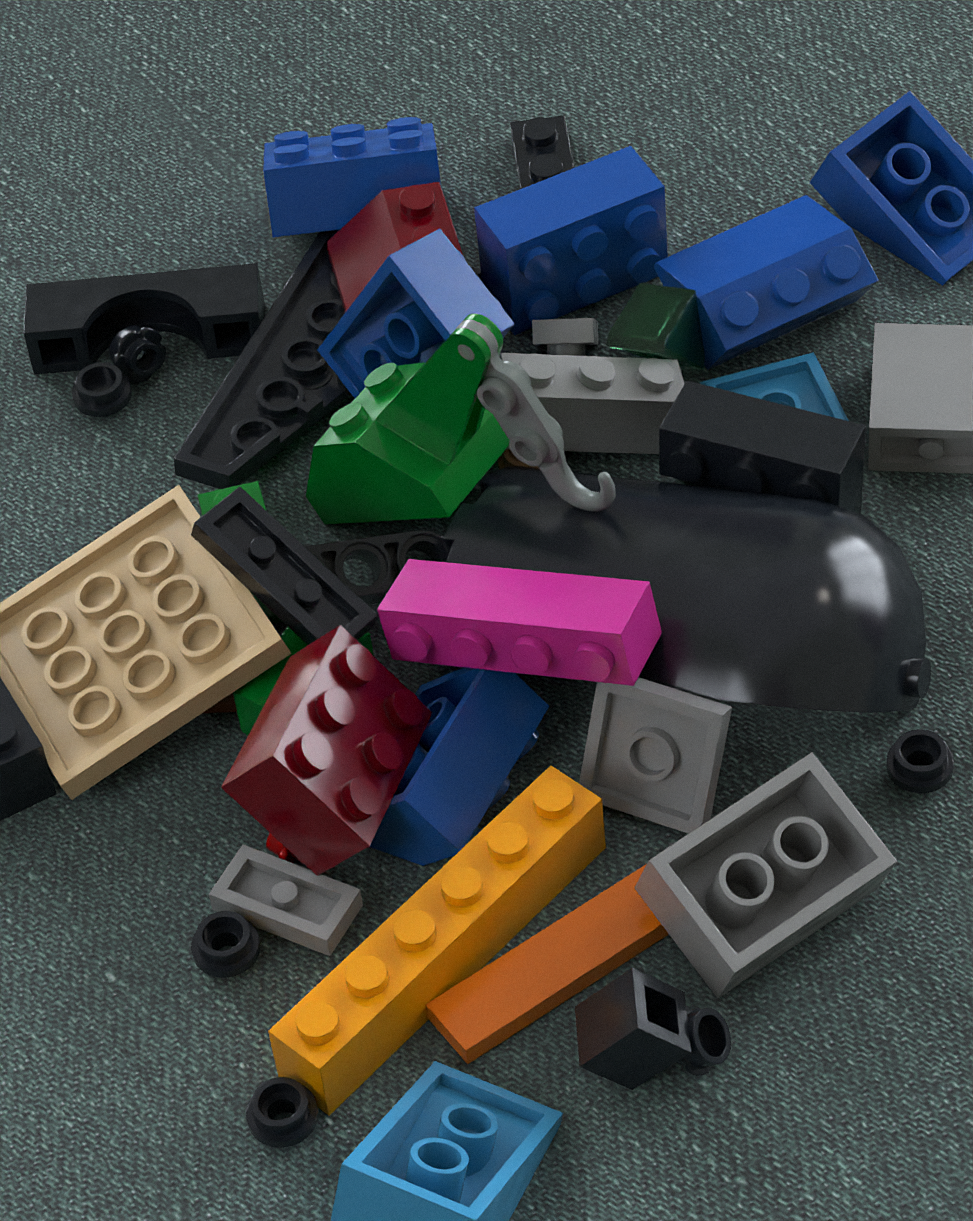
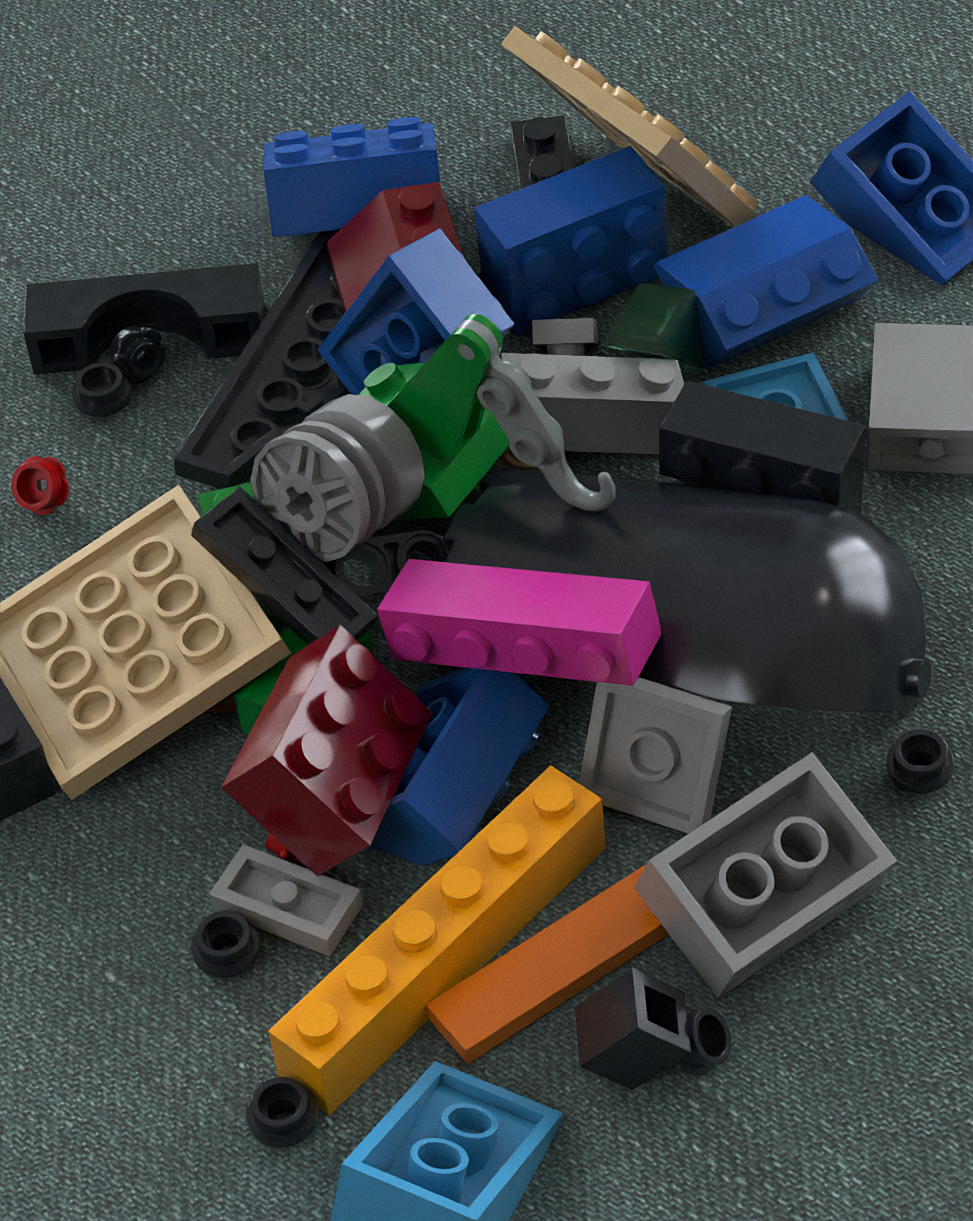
none -> red plate [11,456,70,515]
none -> light grey wheel [251,394,425,562]
none -> tan plate [501,26,759,228]

